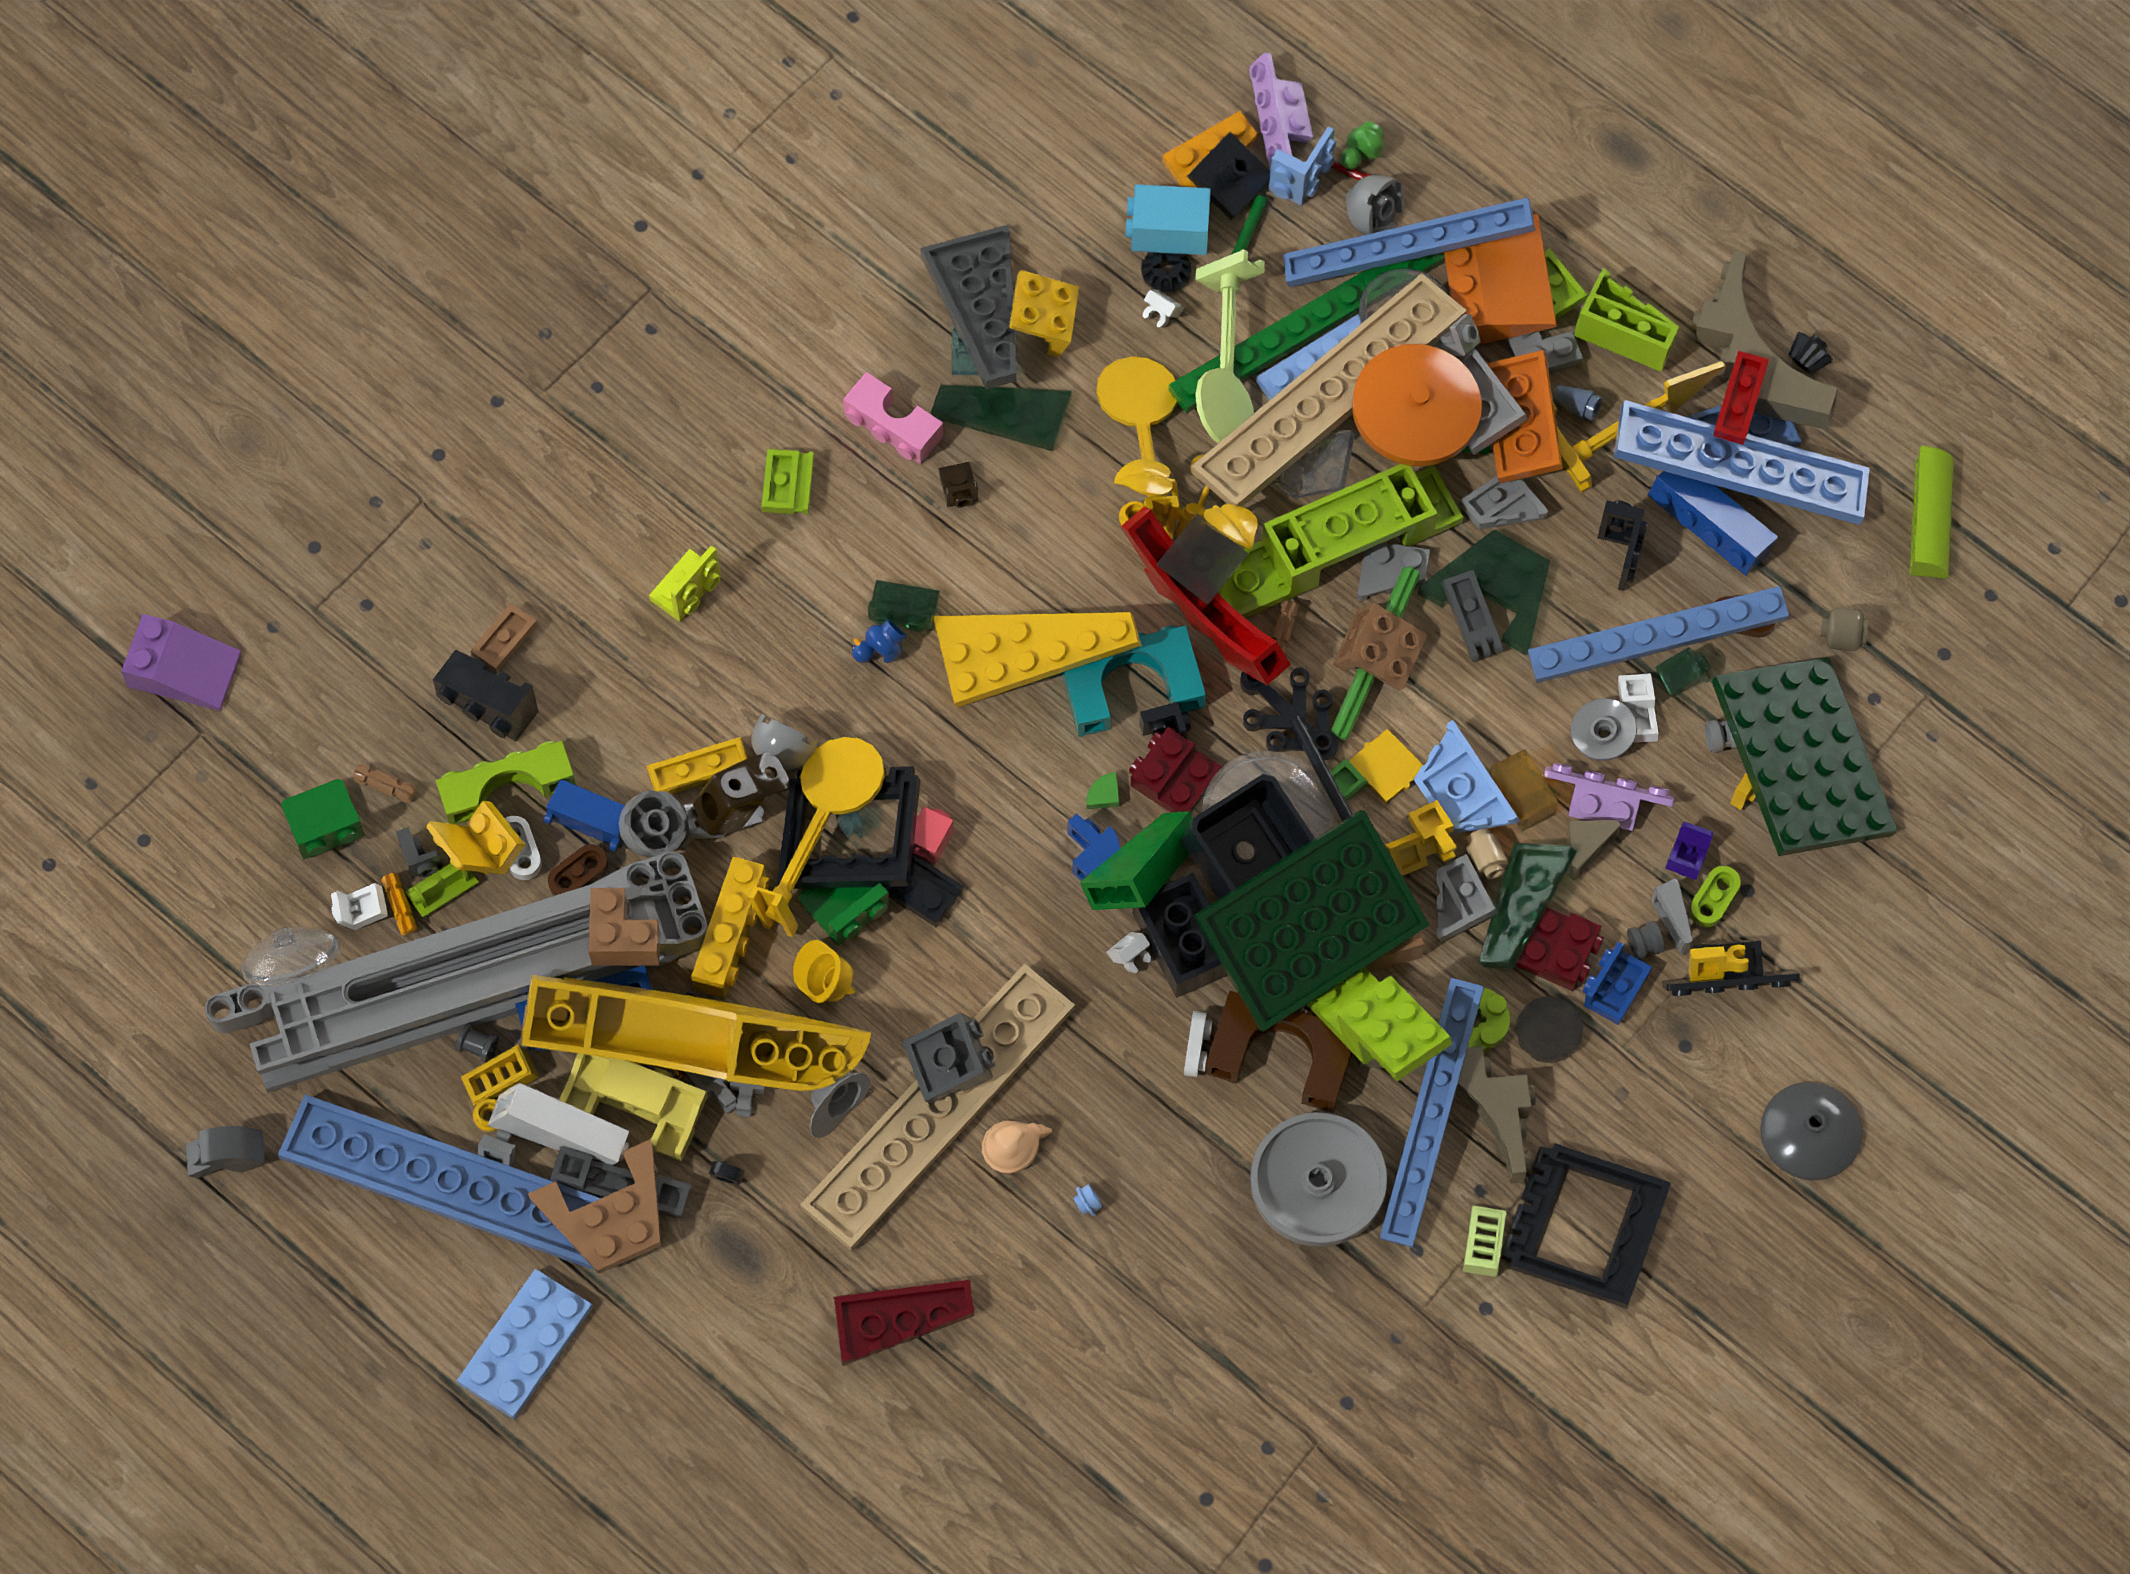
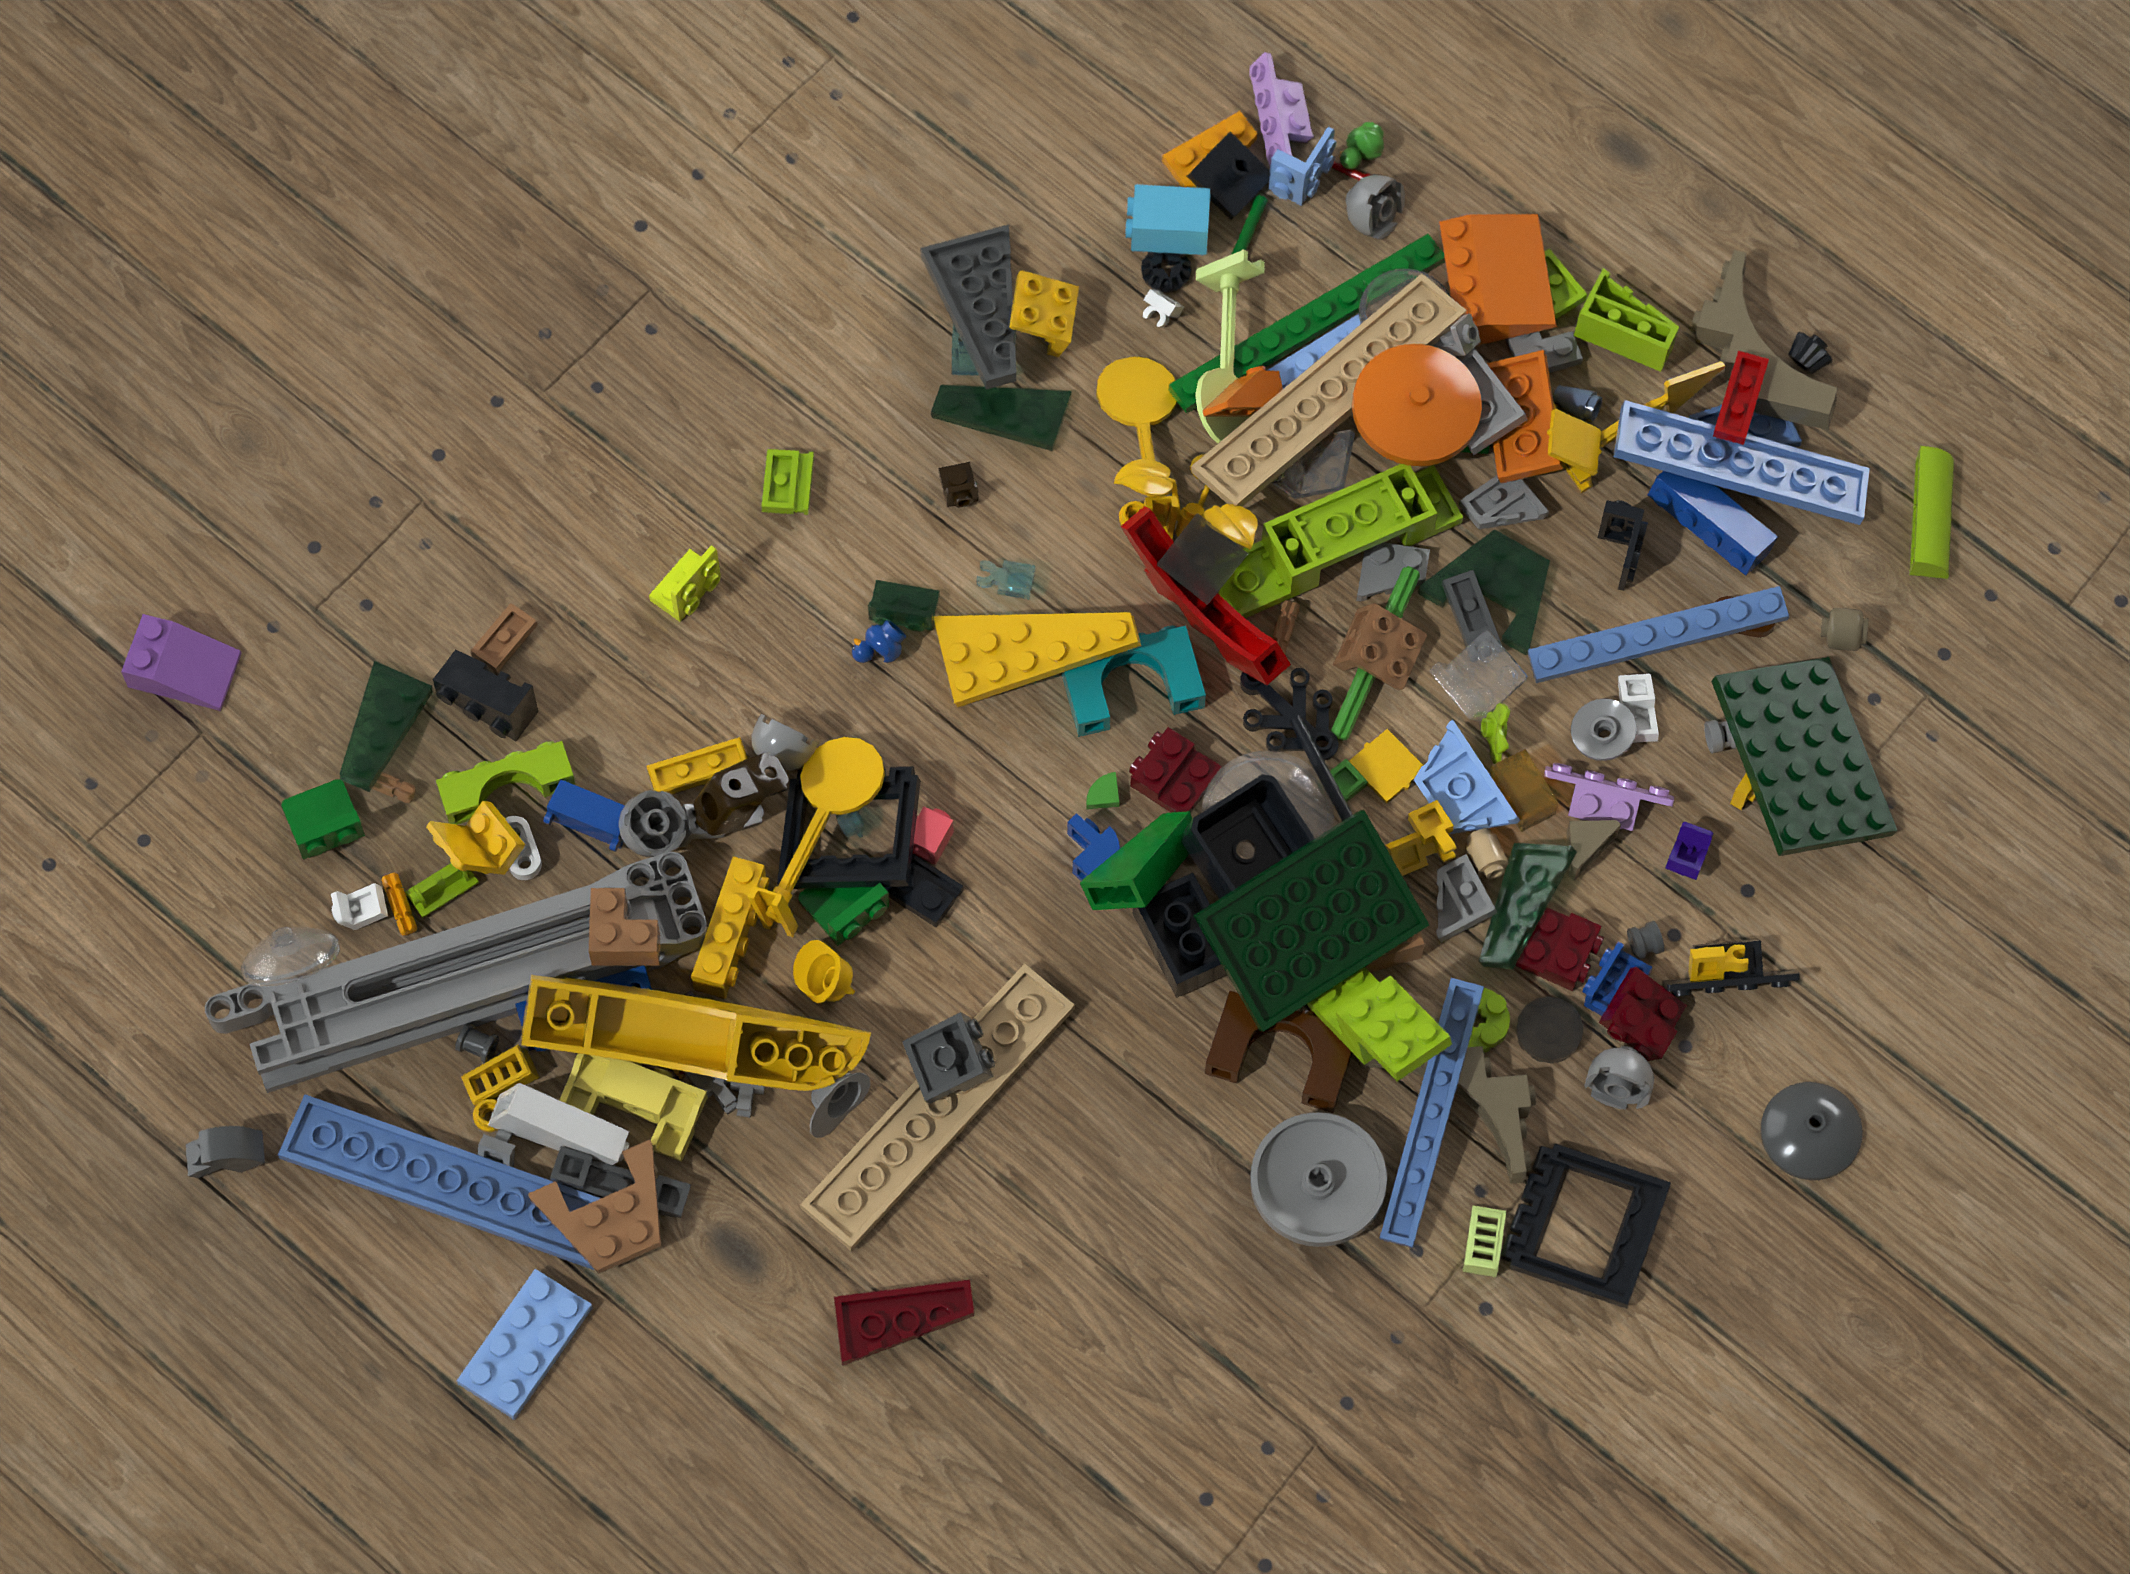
dark grey bracket [396,827,443,878] -> none
reddish brown plate [548,844,608,896] -> none
black tile [709,1161,745,1185] -> none
bright pink arch [843,372,944,464] -> none
light nougat hat [982,1120,1052,1174] -> none
light blue plate [1073,1184,1103,1216] -> none
white tile [1106,932,1151,973] -> none
black bracket [1139,702,1191,739] -> none
white plate [1184,1011,1212,1077] -> none
medium blue plate [1283,198,1535,287] -> none
light grey slope [1651,878,1693,955] -> none
clear green bracket [1655,647,1711,696] -> none
lime plate [1689,866,1741,928] -> none
none -> clear green wing [340,660,433,792]
none -> clear light blue plate [976,560,1036,600]
none -> orange slope [1202,366,1283,417]
none -> clear bracket [1429,630,1528,721]
none -> lime plate [1481,703,1510,767]
none -> yellow piece [1547,408,1602,476]
none -> light grey cylinder [1584,1046,1654,1109]
none -> dark red plate [1598,967,1687,1061]

